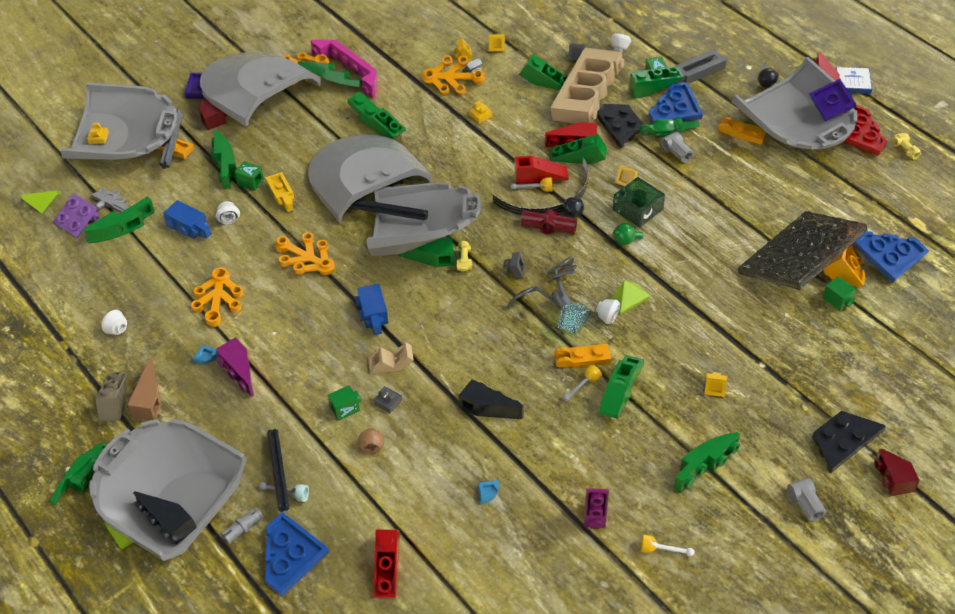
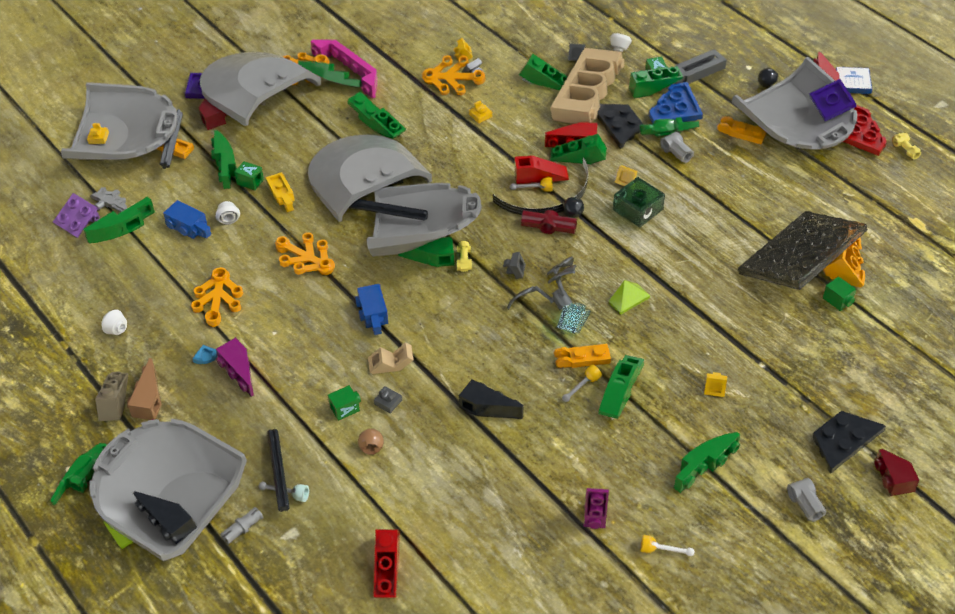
lime slope [21,191,61,213] -> none
blue plate [265,512,329,597] -> none
dark azure tile [478,480,499,505] -> none
yellow tile [489,34,505,51] -> none
white cone [596,299,620,324] -> none
green piece [612,223,644,245] -> none
blue plate [852,231,929,283] -> none

